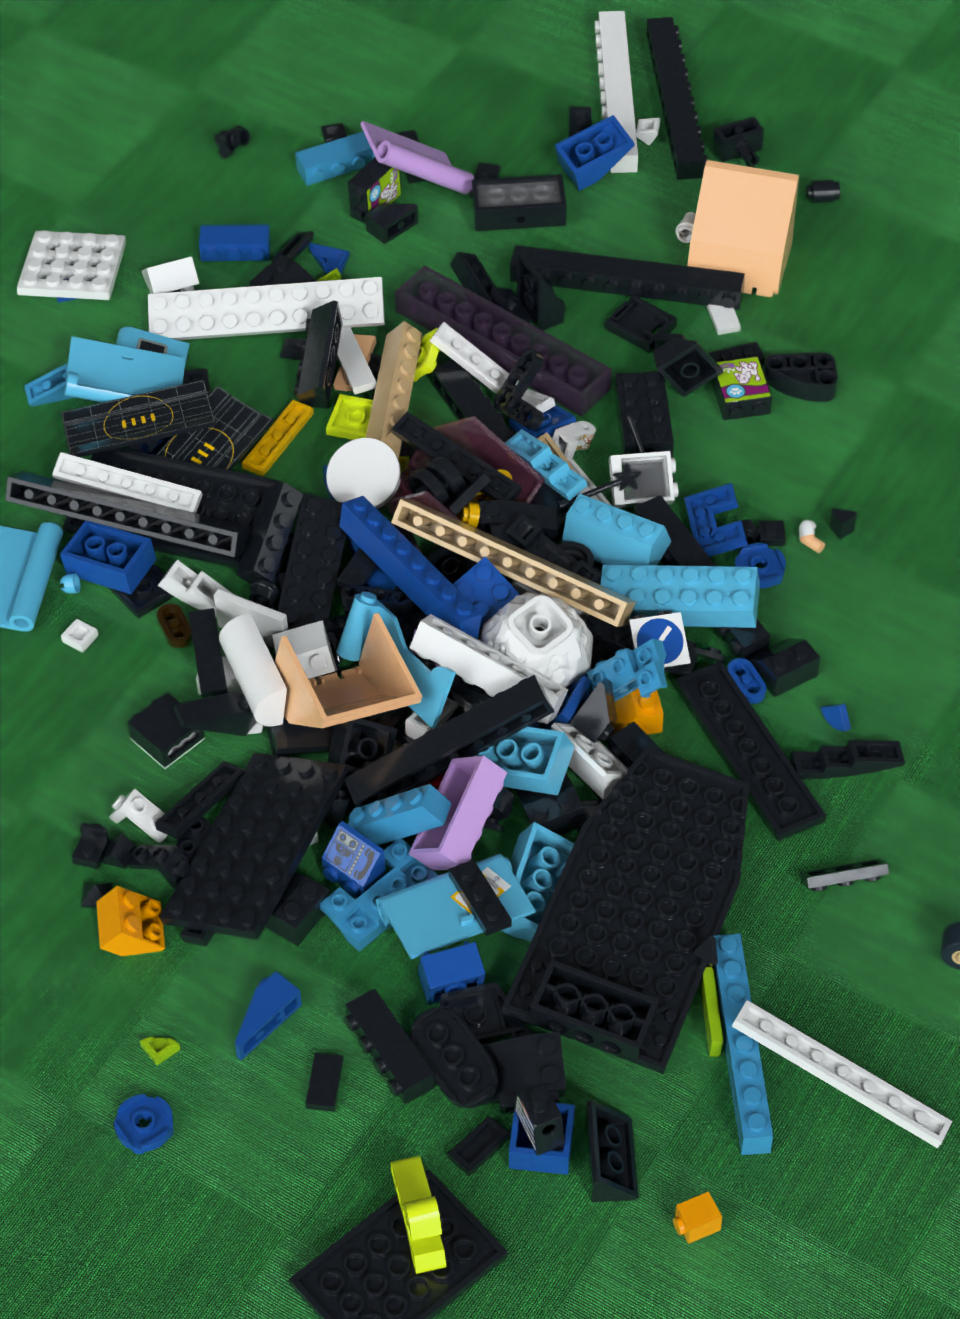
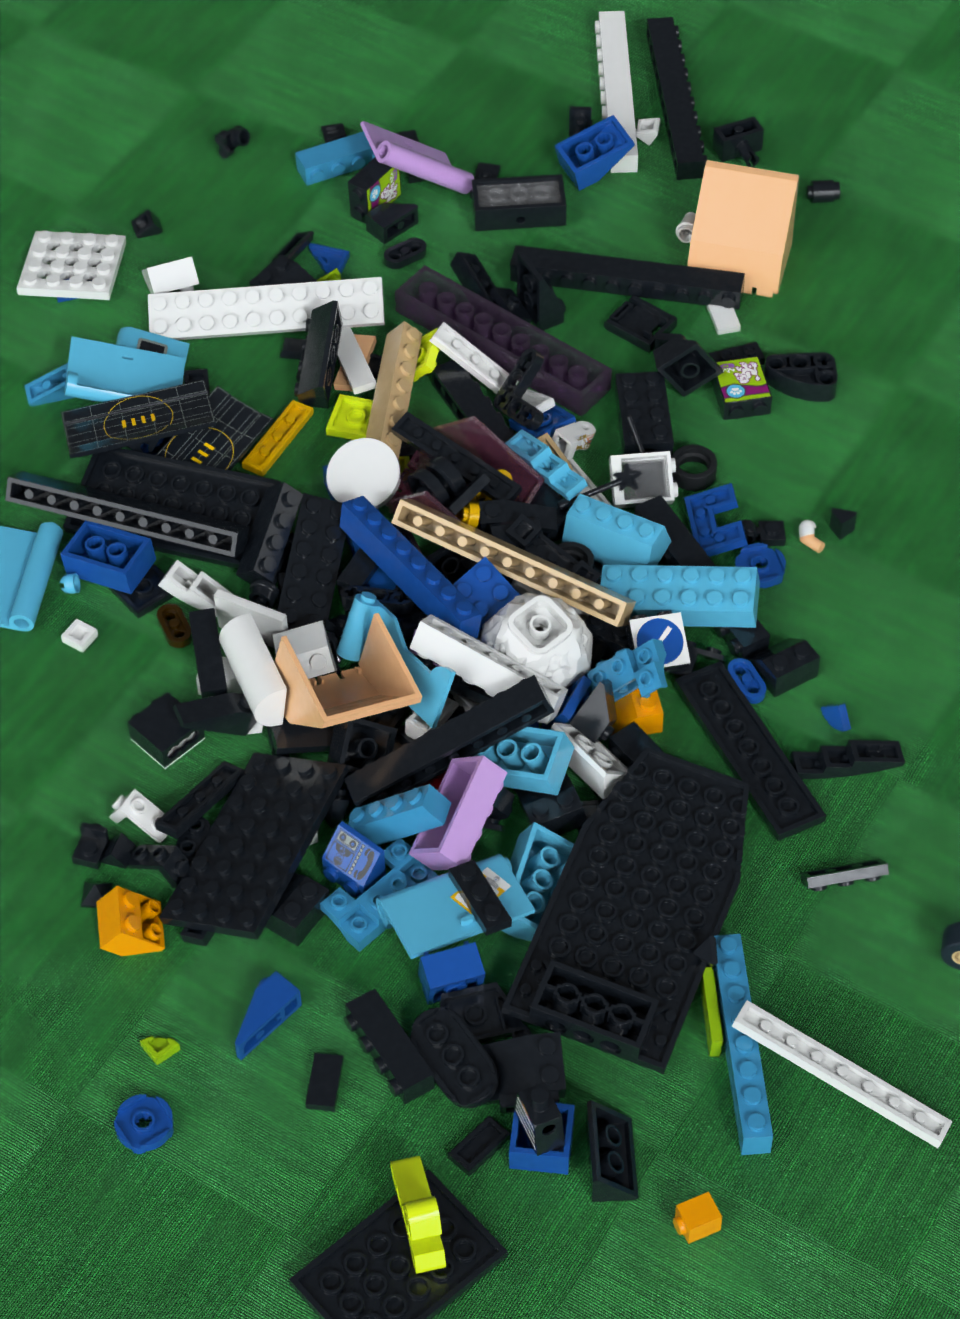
white plate [52,452,203,513] -> none
blue brick [199,225,271,261] -> none
none -> black slope [131,209,163,239]
none -> black plate [384,238,426,269]
none -> black tyre [671,444,717,491]

